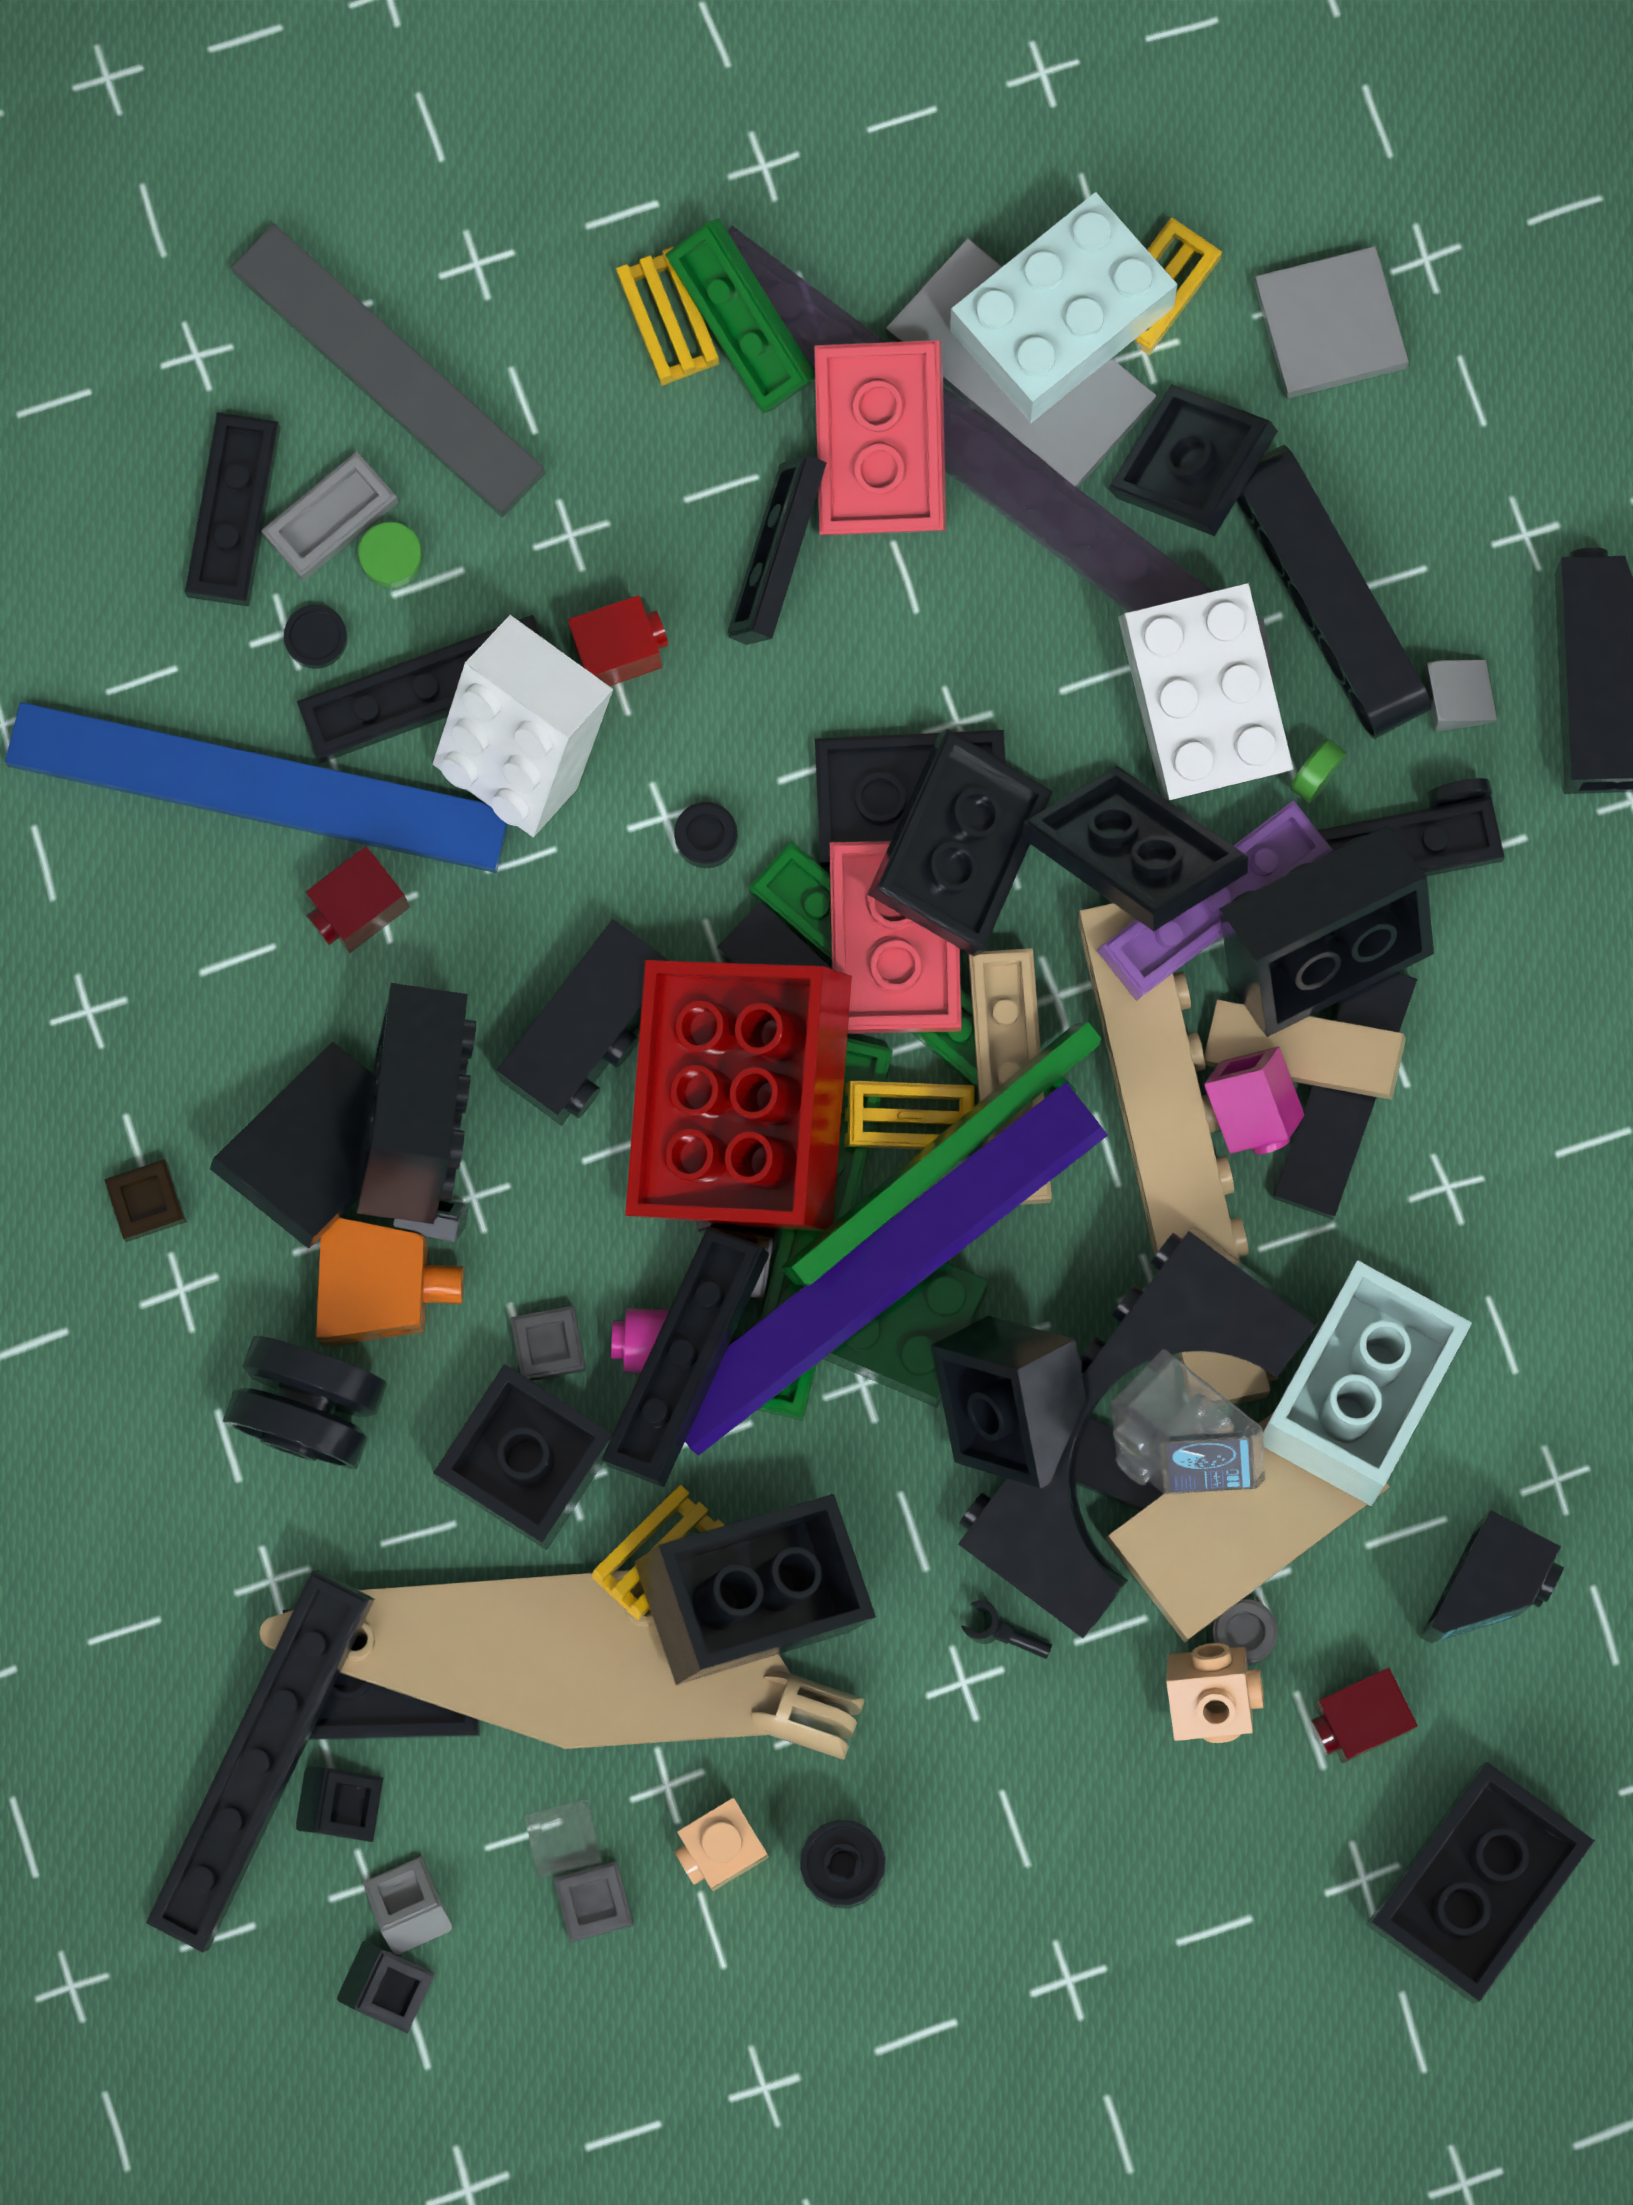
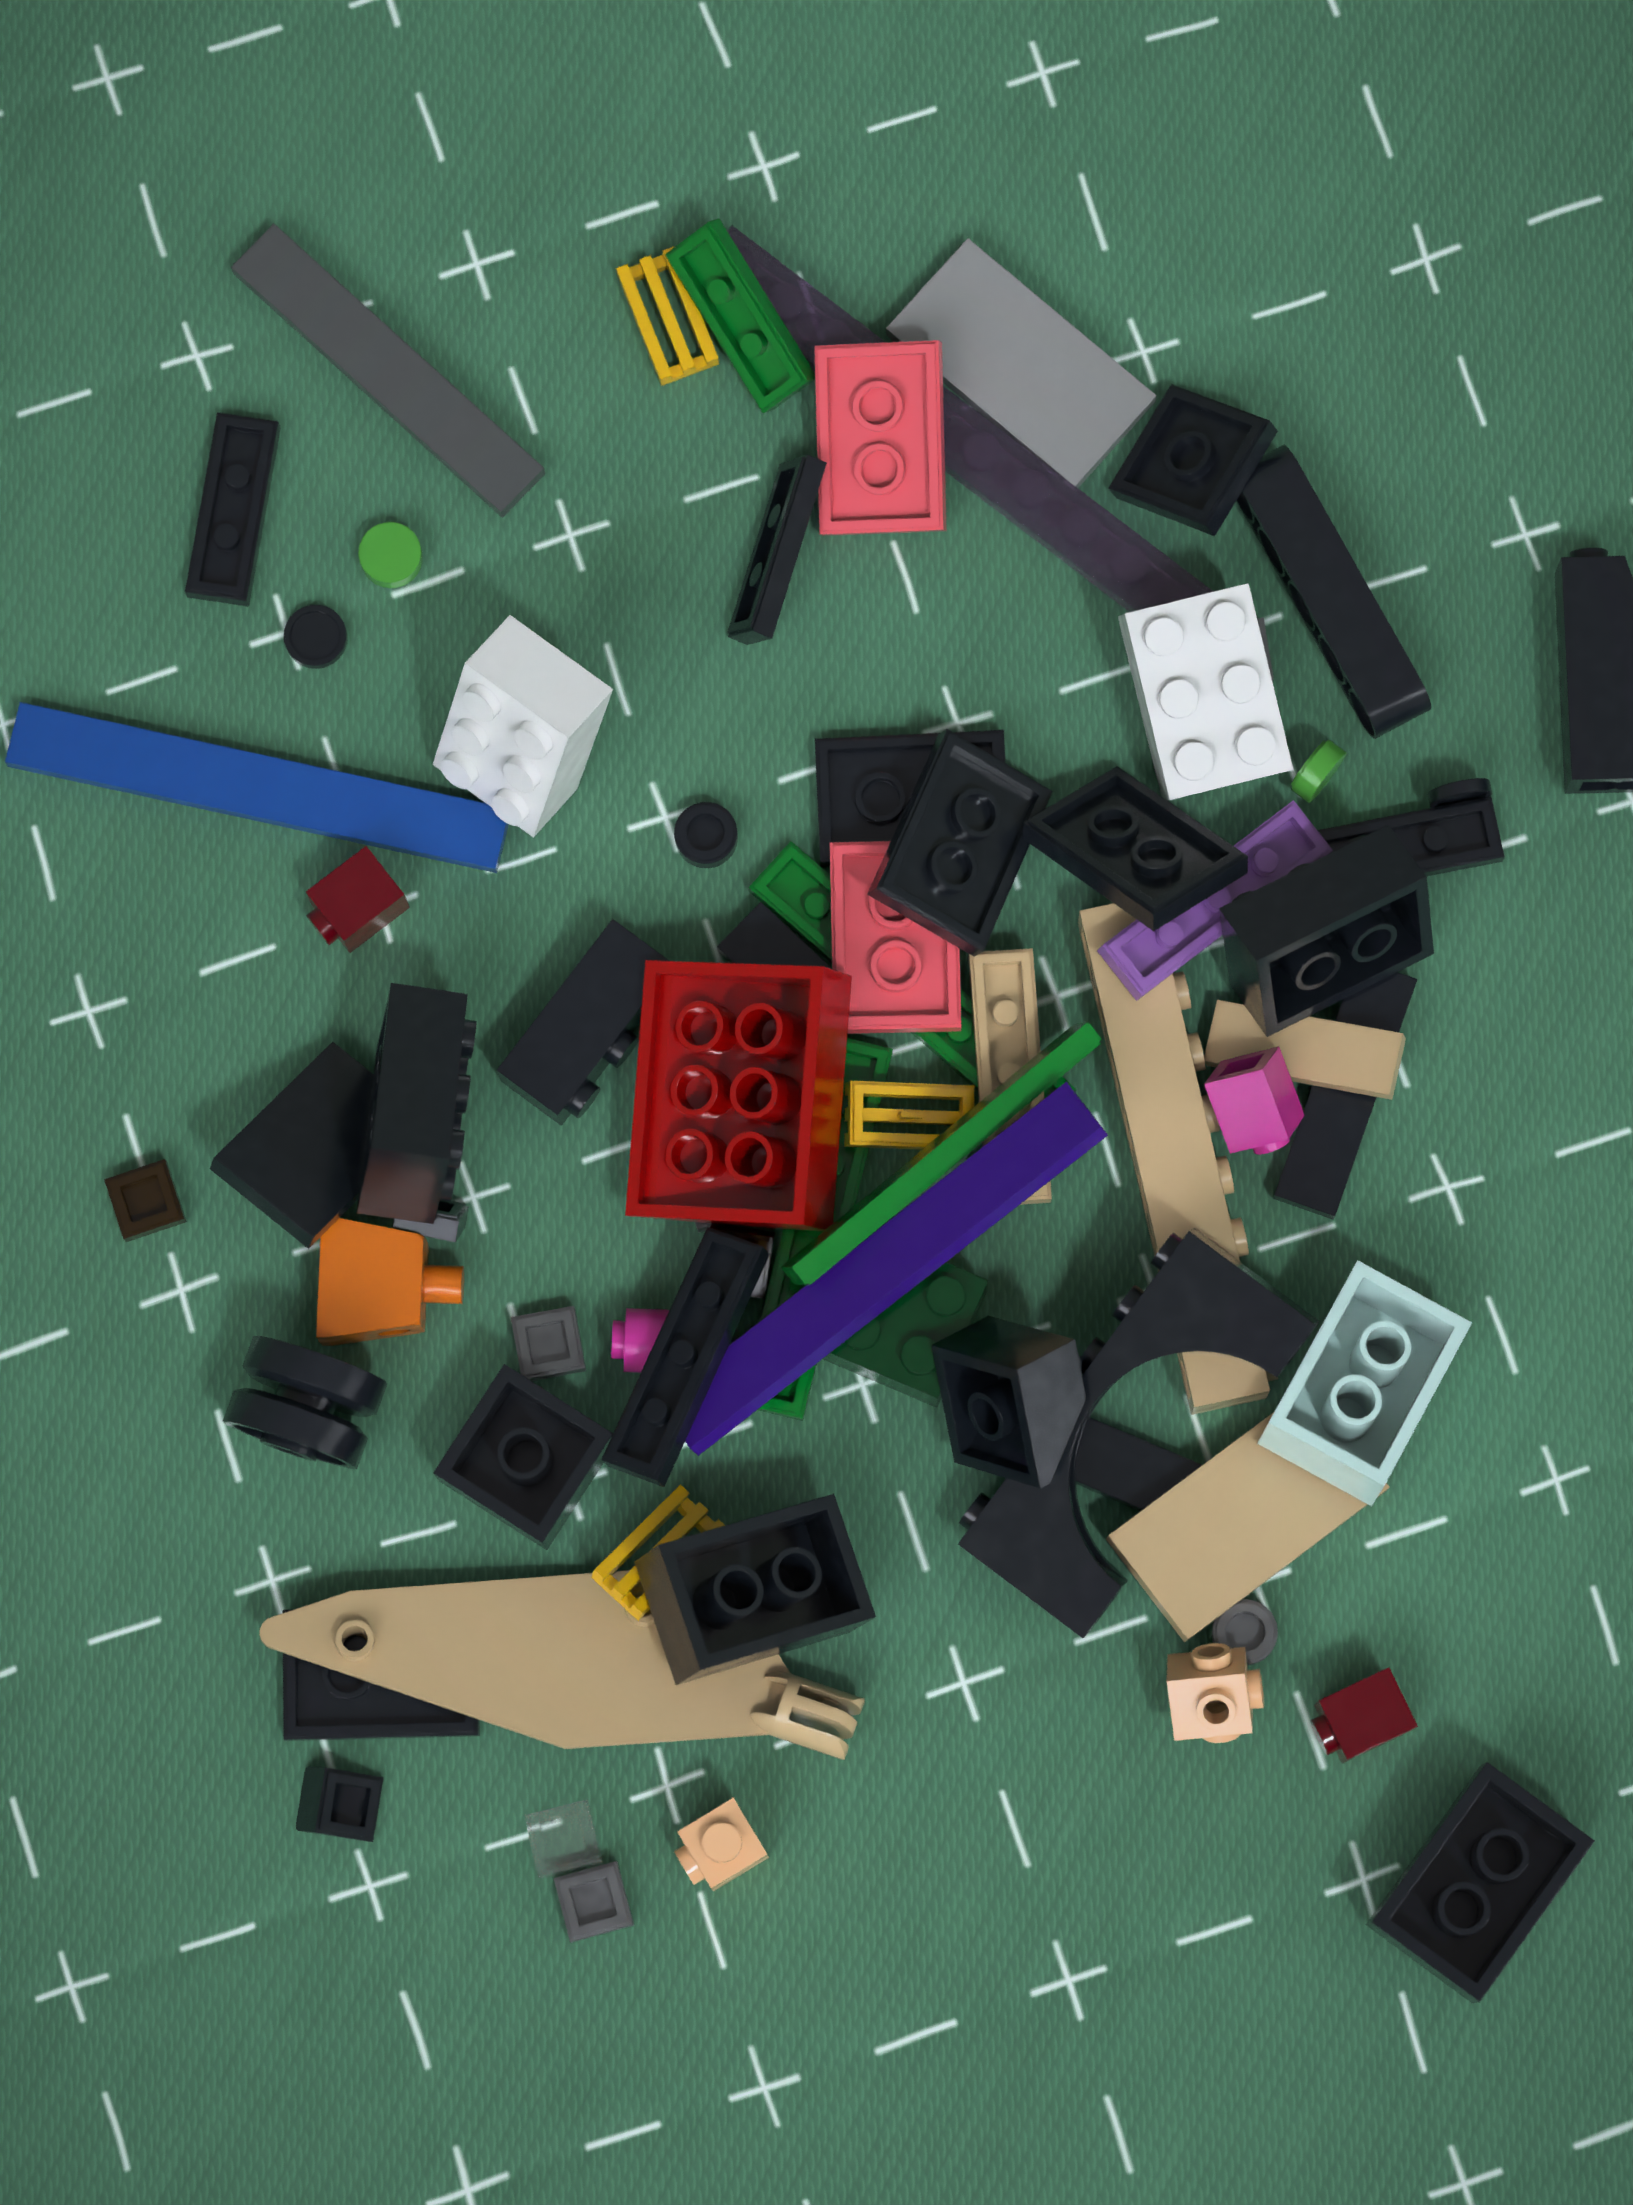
black tile [146,1570,375,1953] -> none
light grey tile [261,451,399,582] -> none
black tile [297,615,541,764] -> none
black slope [337,1941,435,2033] -> none
light grey slope [362,1856,453,1954] -> none
red brick [567,595,669,686] -> none
black wheel [800,1820,886,1909] -> none
light aqua brick [950,192,1177,424] -> none
black hand [961,1601,1053,1659] -> none
clear slope [1111,1348,1265,1494] -> none
yellow tile [1134,217,1222,355] -> none
light grey tile [1254,246,1409,399] -> none
black slope [1420,1510,1564,1644] -> none
light grey slope [1423,660,1497,733] -> none

